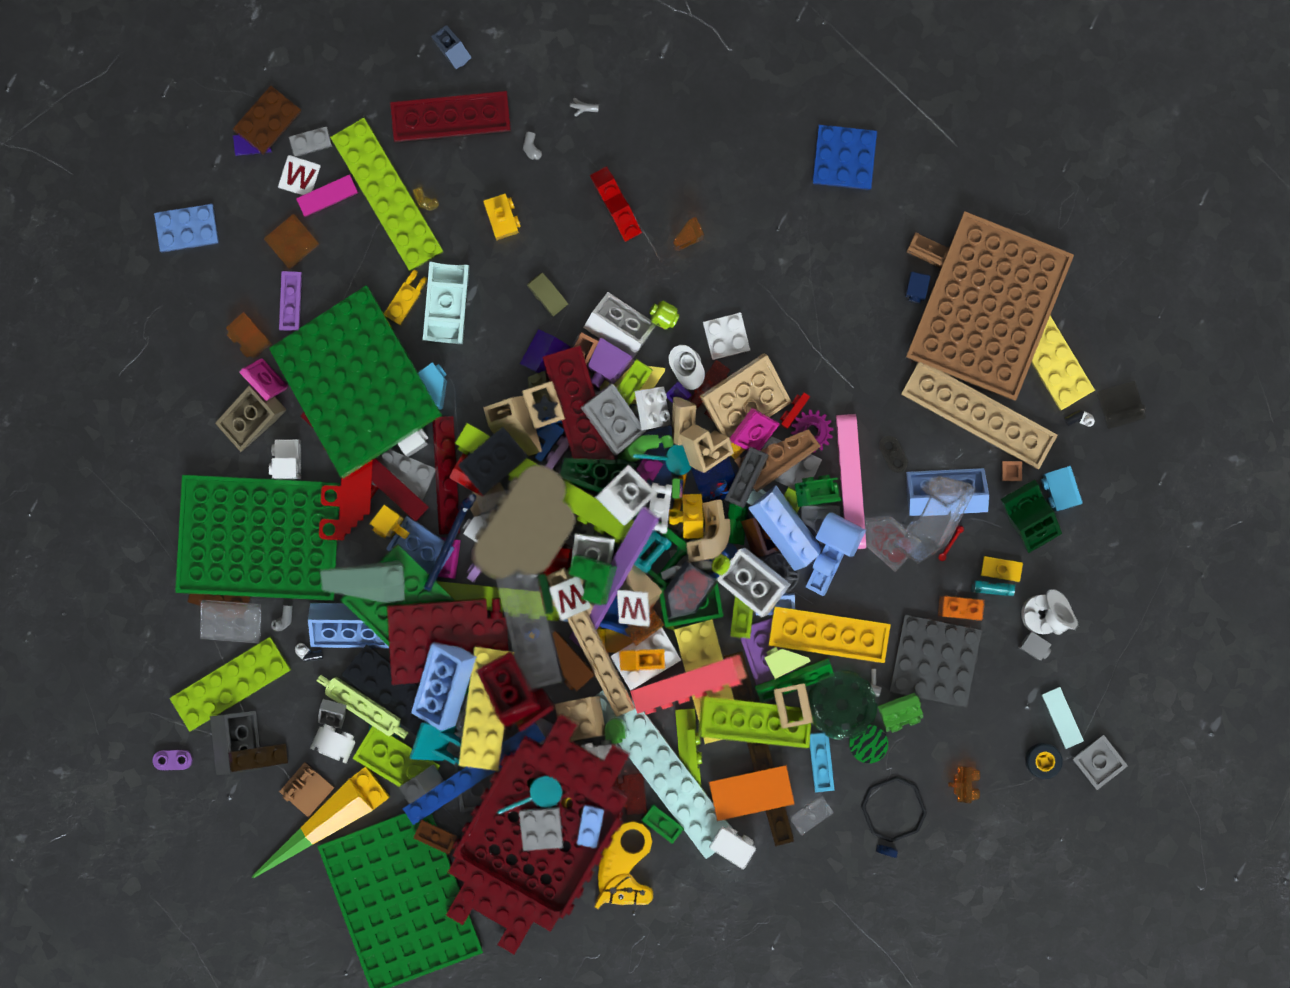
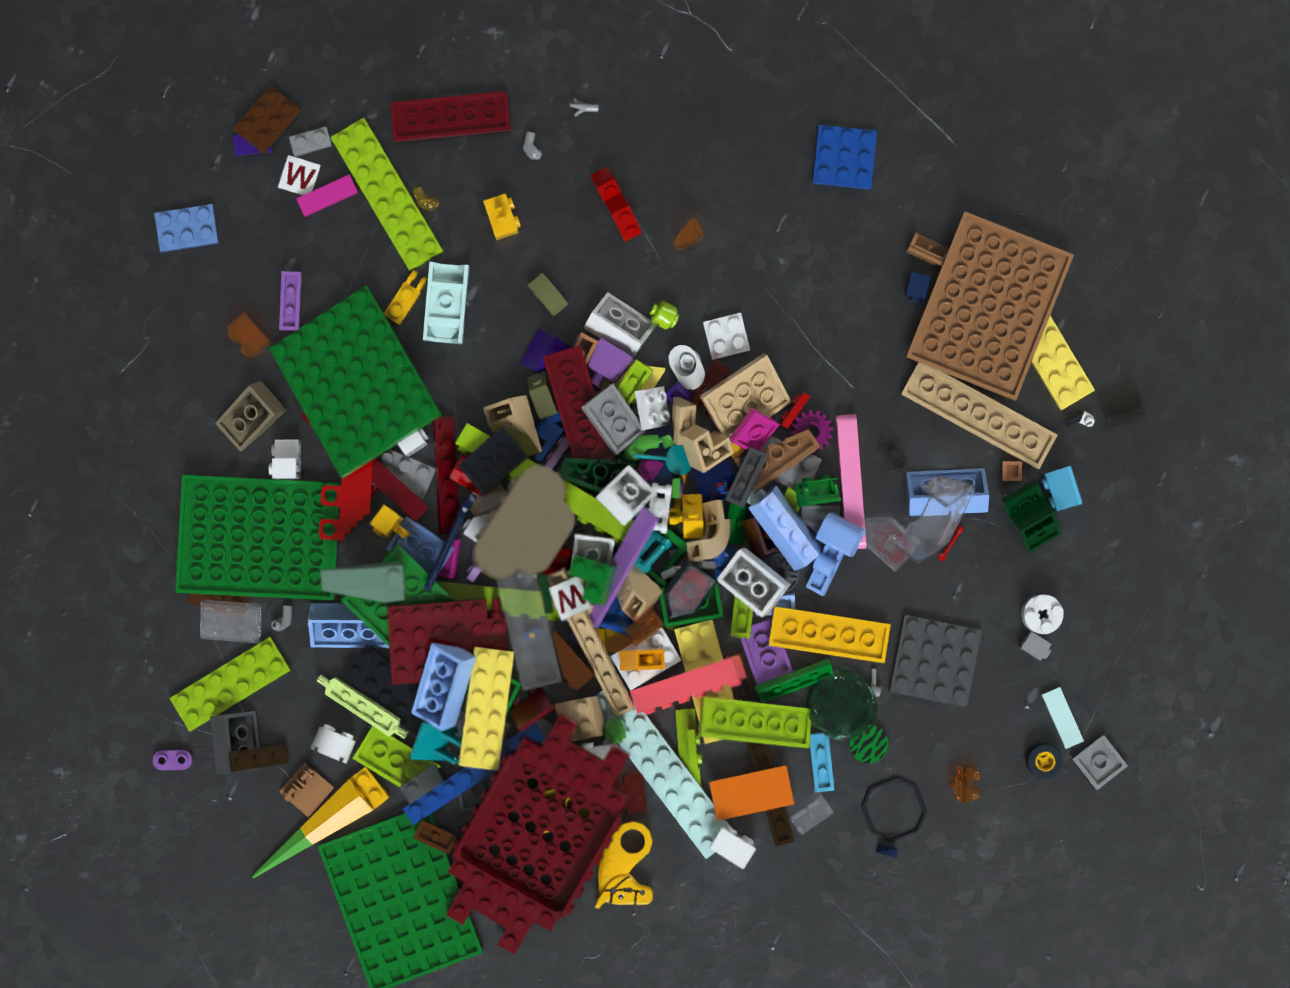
dark pink plate [239,358,288,401] -> none
clear orange plate [264,214,319,269] -> none
arm [295,643,323,662] -> none
light grey piece [318,699,347,729] -> none
medium azure slope [418,363,447,410] -> none
sand blue slope [431,25,472,69] -> none
dark red slope [476,652,541,727] -> none
teal piece [497,776,562,814] -> none
light grey plate [519,807,564,851] -> none
tan tile [522,381,565,429] -> none
black plate [532,395,558,420] -> none
light blue plate [577,804,605,848] -> none
white sticker [617,590,650,626] -> none
green plate [641,804,684,844] -> none
lime tile [712,554,730,575] -> none
yellowish green slope [764,647,810,679] -> none
tan tile [774,684,813,729] -> none
bright green brick [878,693,923,733] -> none
orange window [938,596,984,620] -> none
teal plate [971,580,1015,596] -> none
yellow plate [980,556,1023,582] -> none
white piece [1046,590,1078,635] -> none

